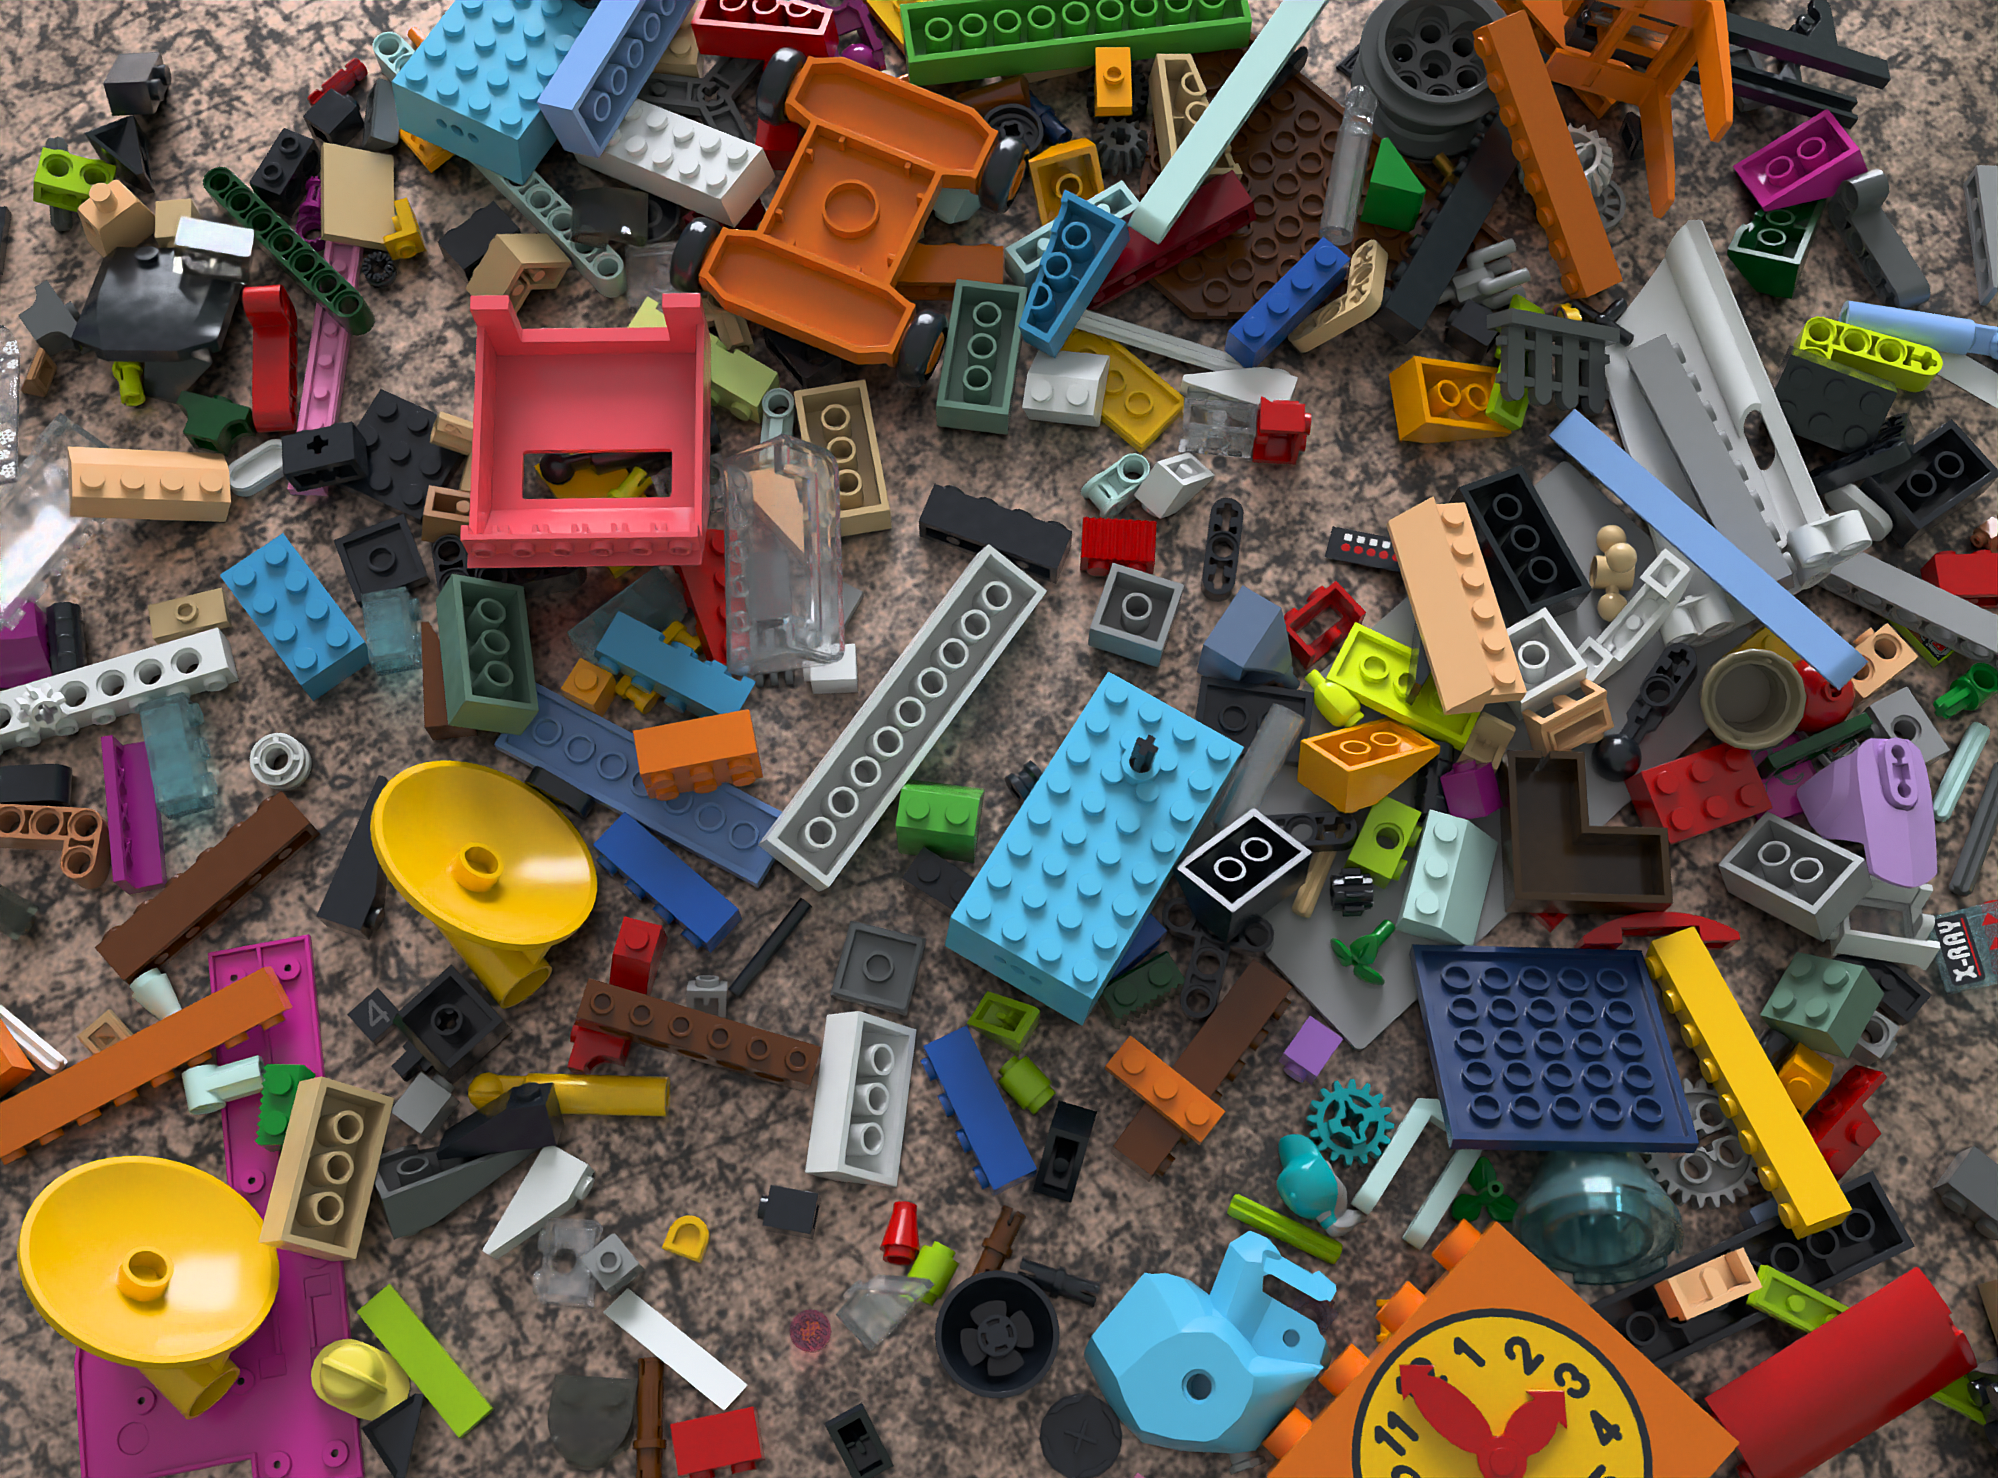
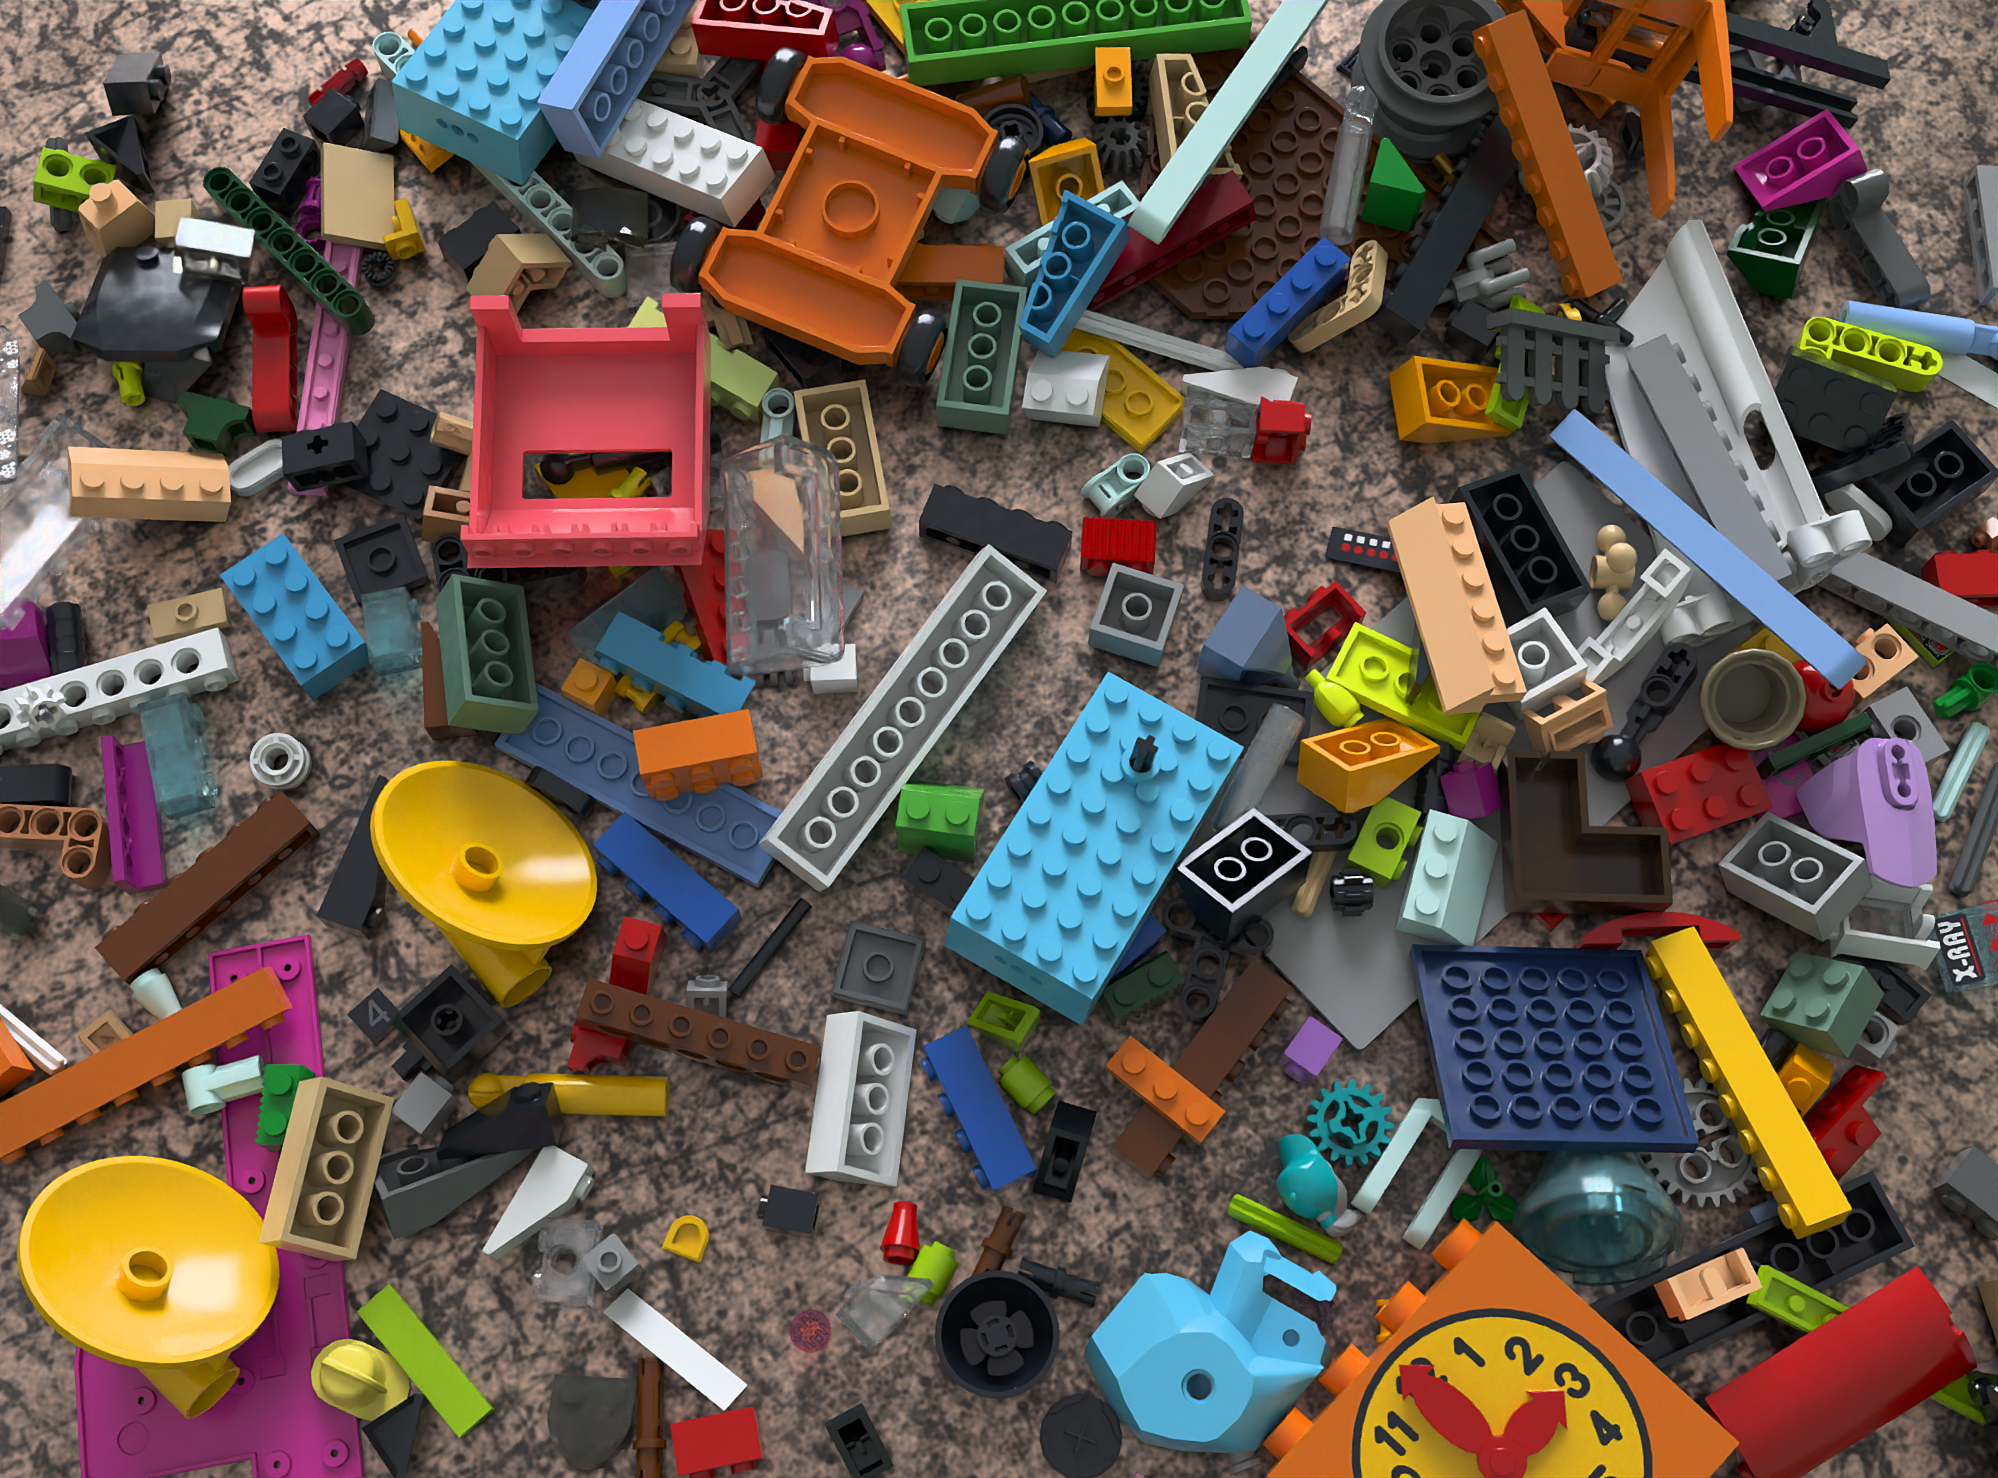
green plant [1330,919,1396,985] -> none

